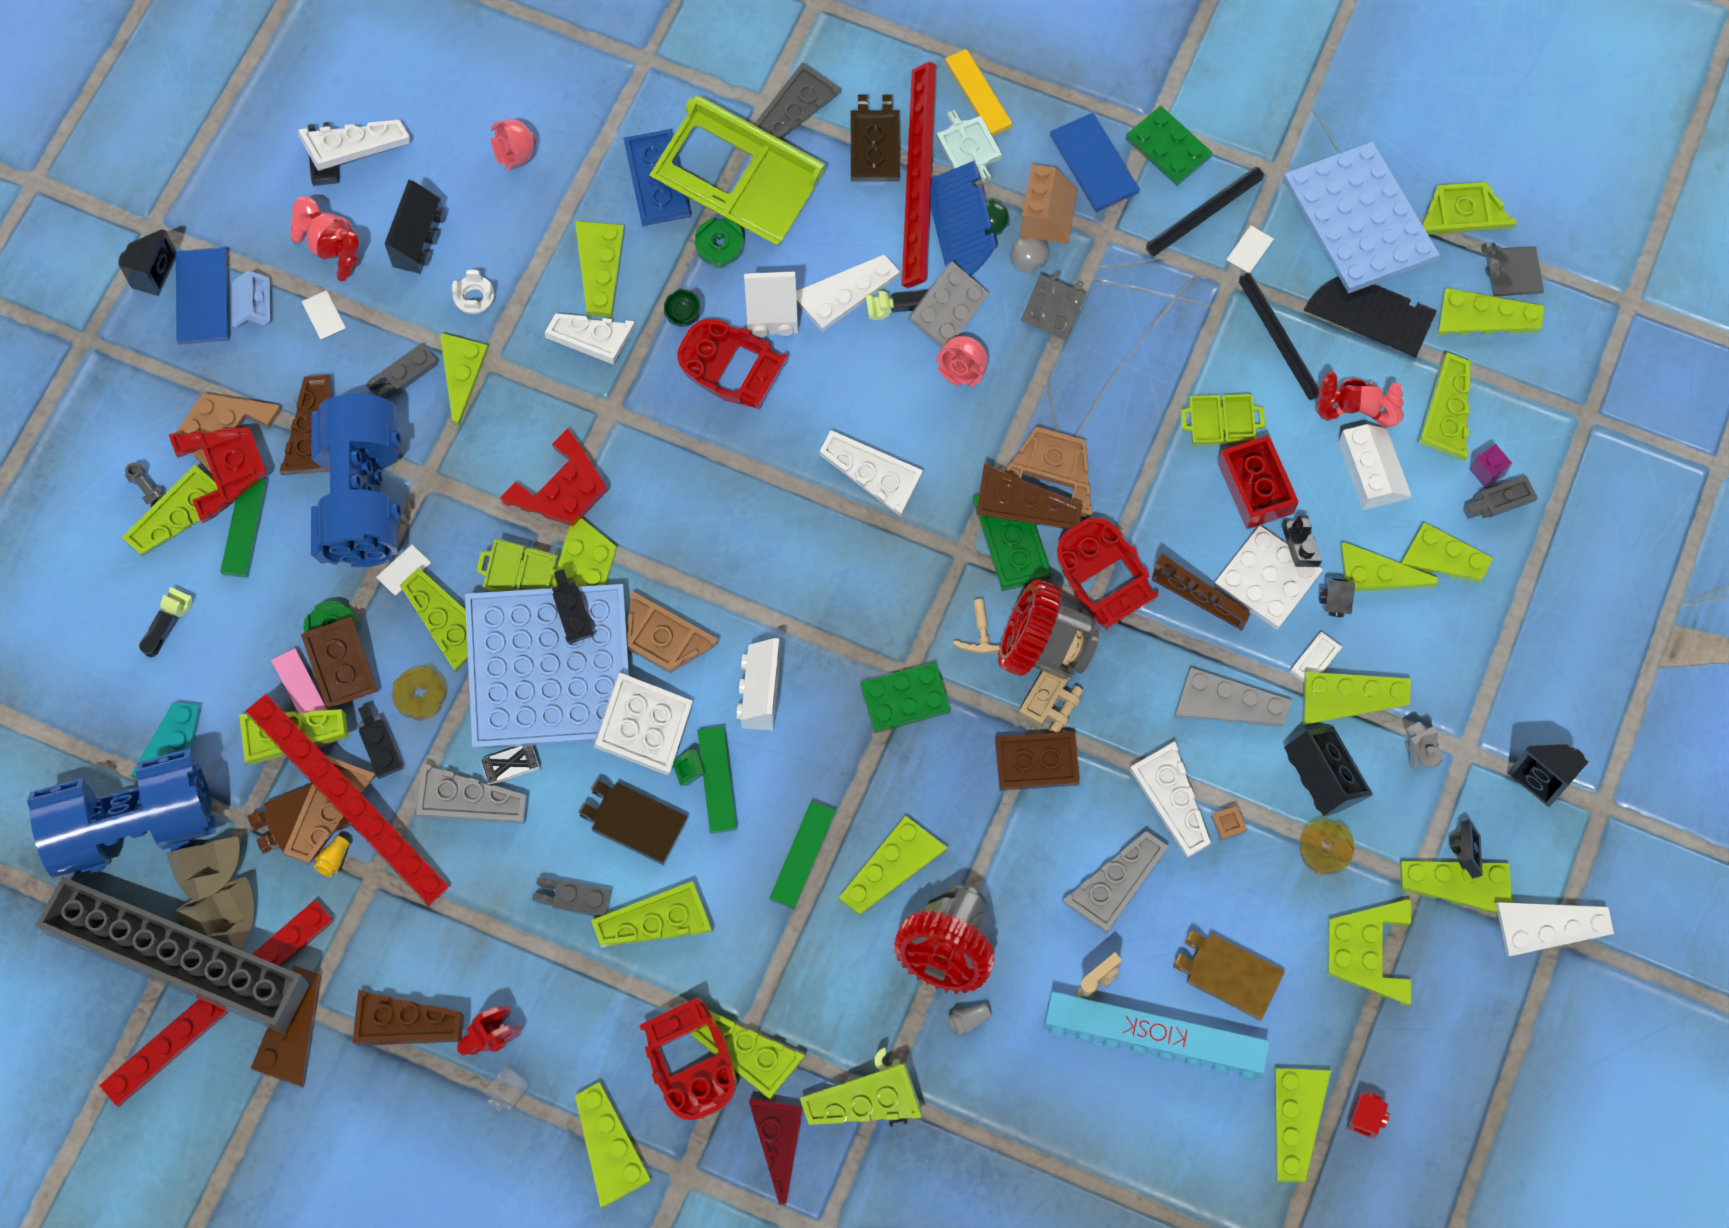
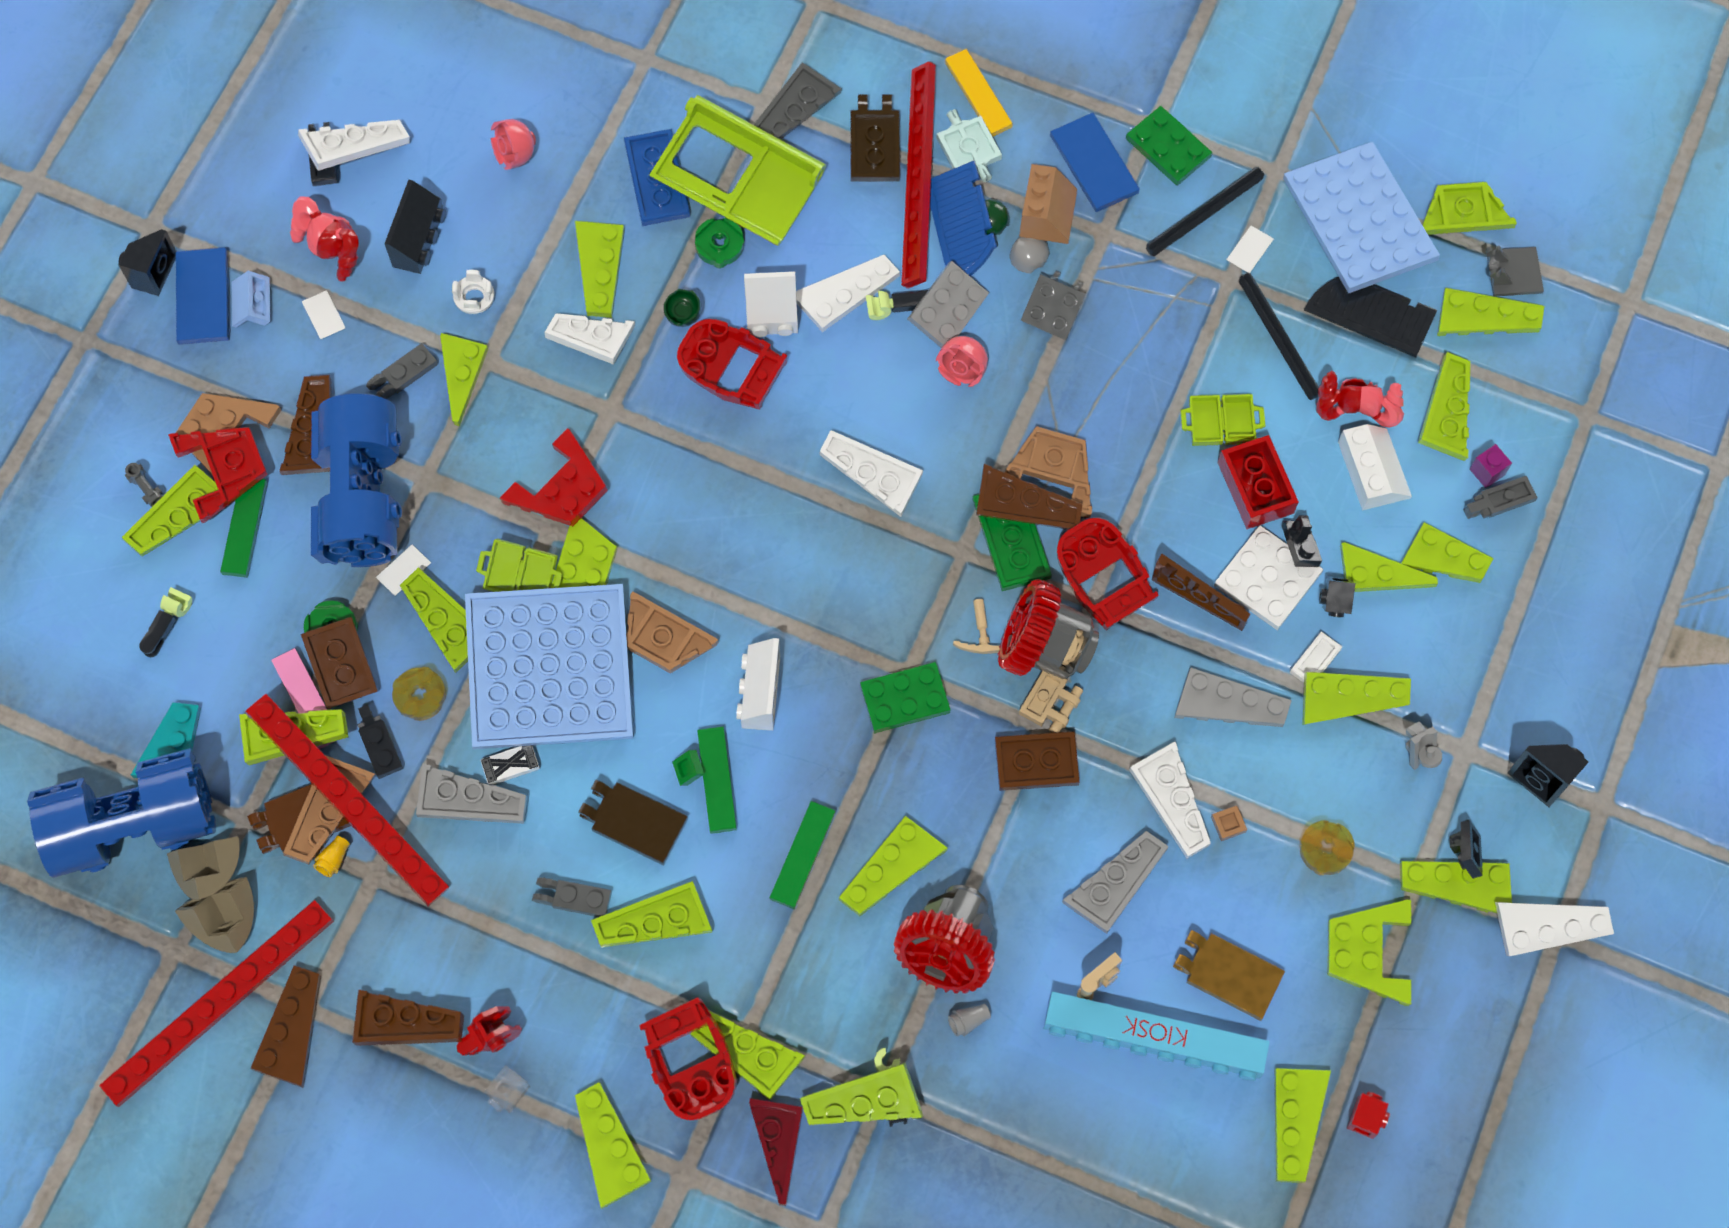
dark grey brick [36,876,310,1034] -> none
black hinge [552,569,594,644] -> none
white plate [593,672,693,775] -> none
black slope [1284,726,1373,816] -> none

